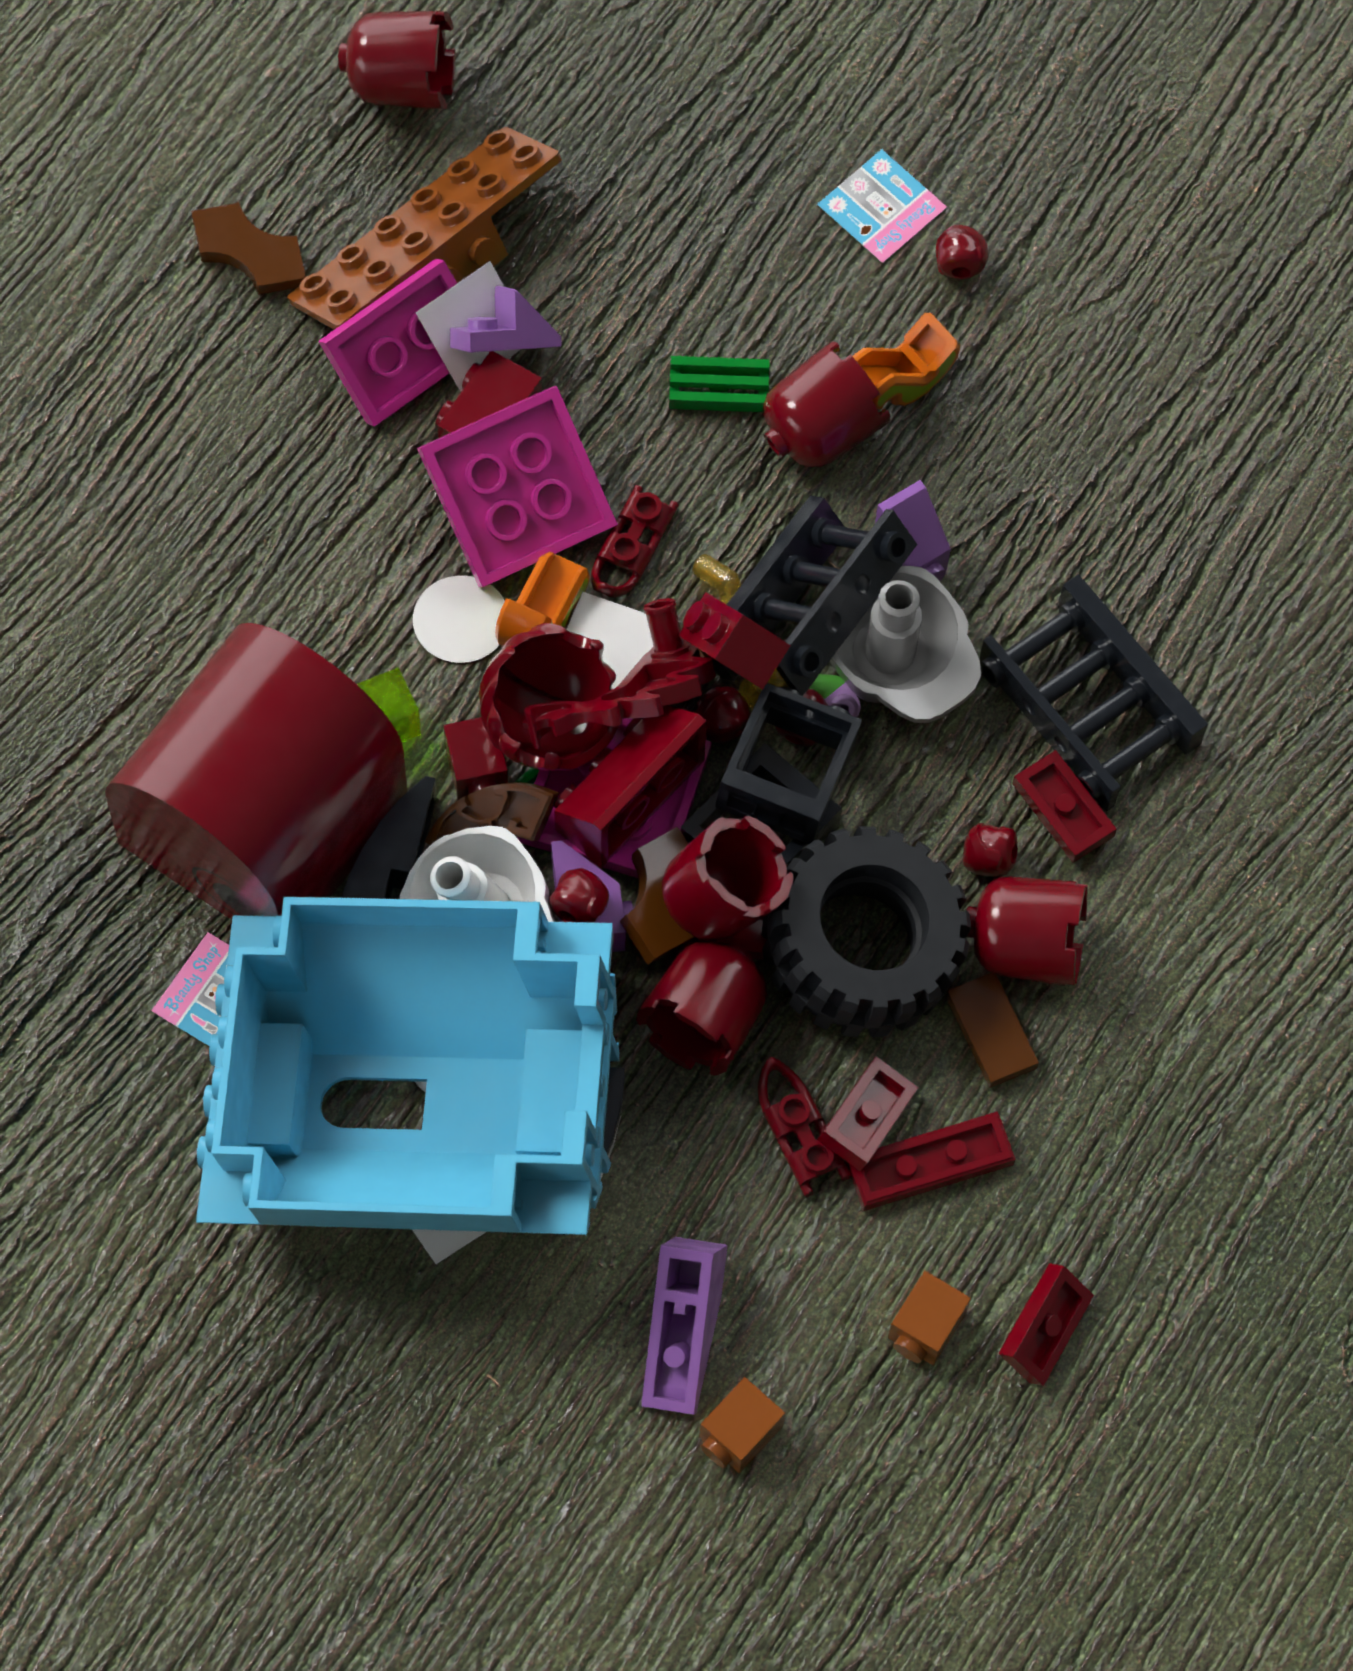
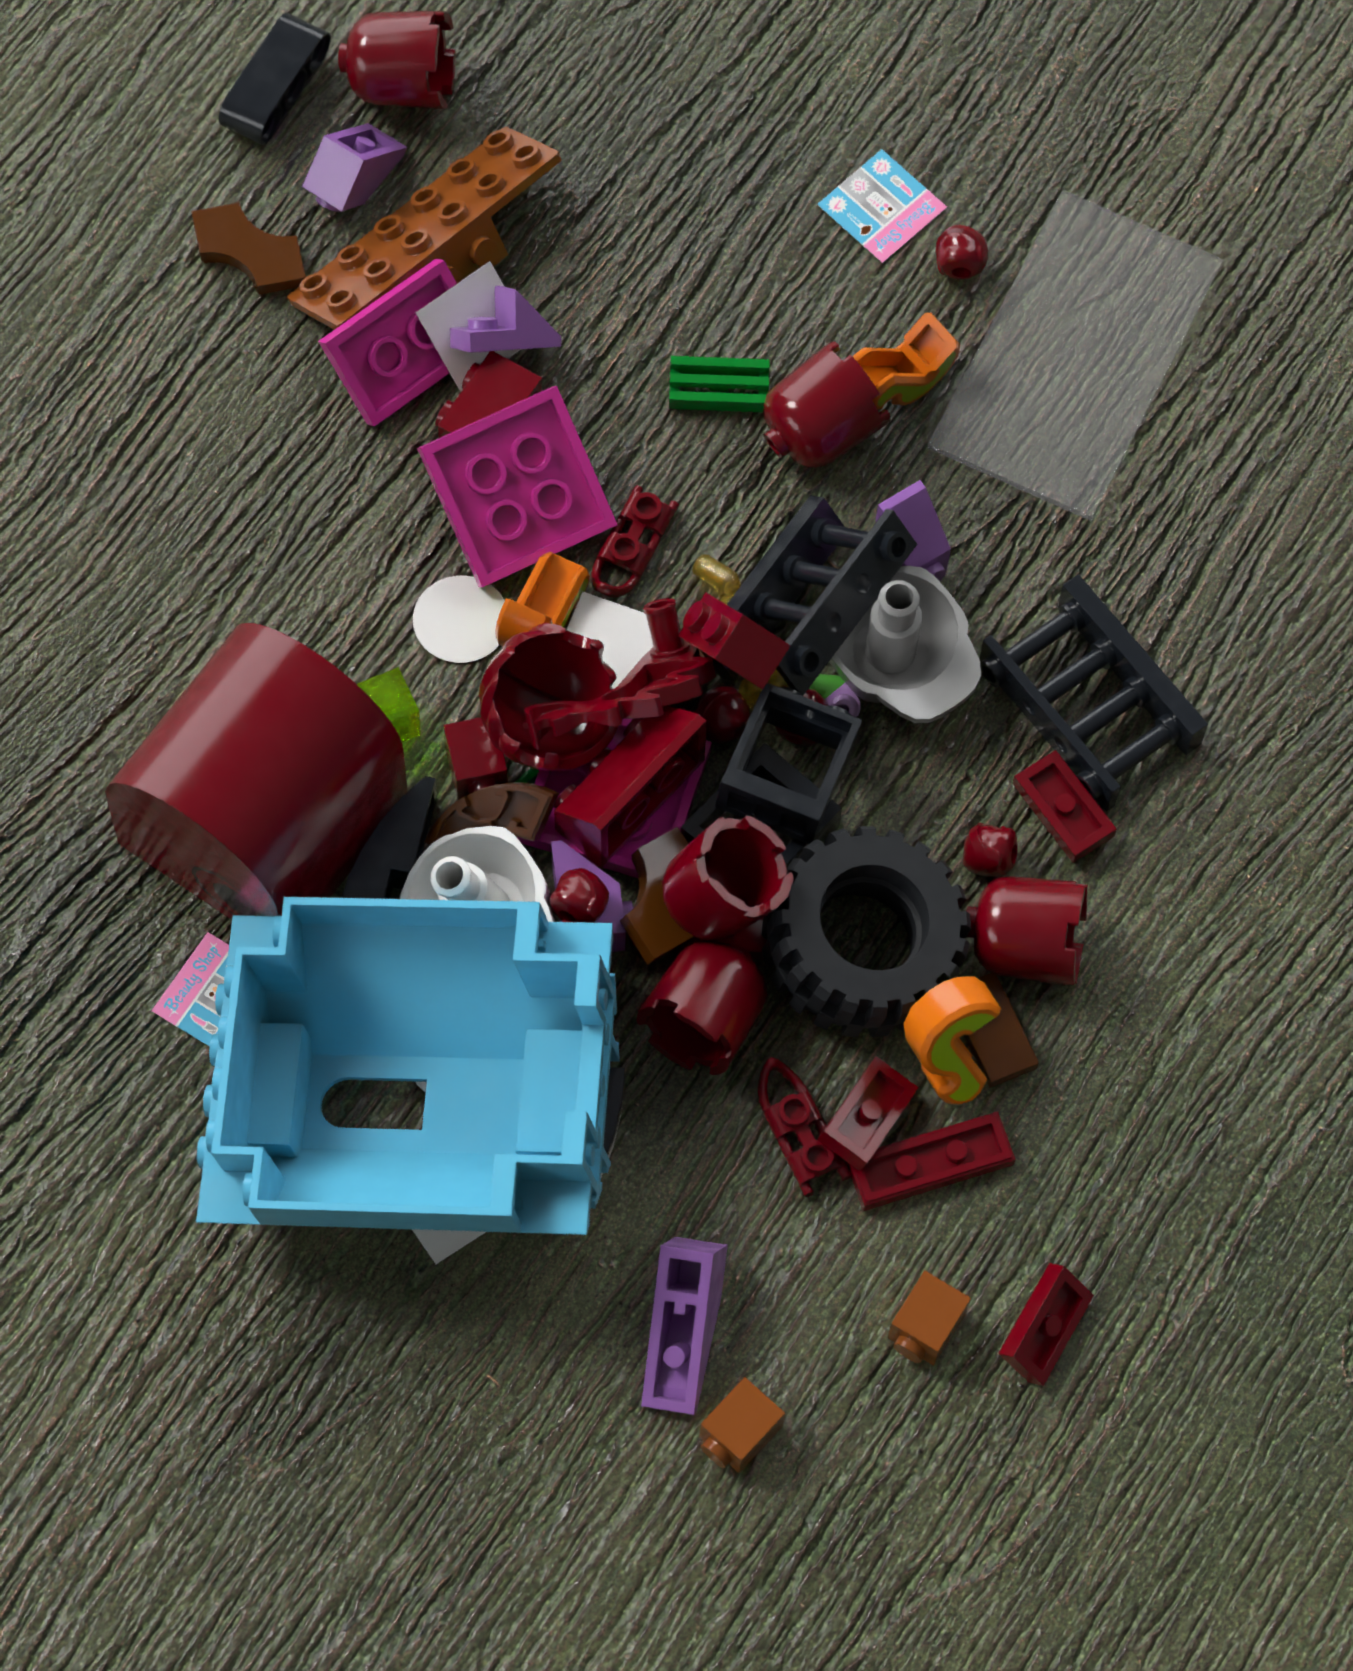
none -> black beam [218,12,331,145]
none -> medium lavender slope [302,123,407,212]
none -> orange animal [903,976,1001,1105]
none -> clear piece [927,190,1224,521]

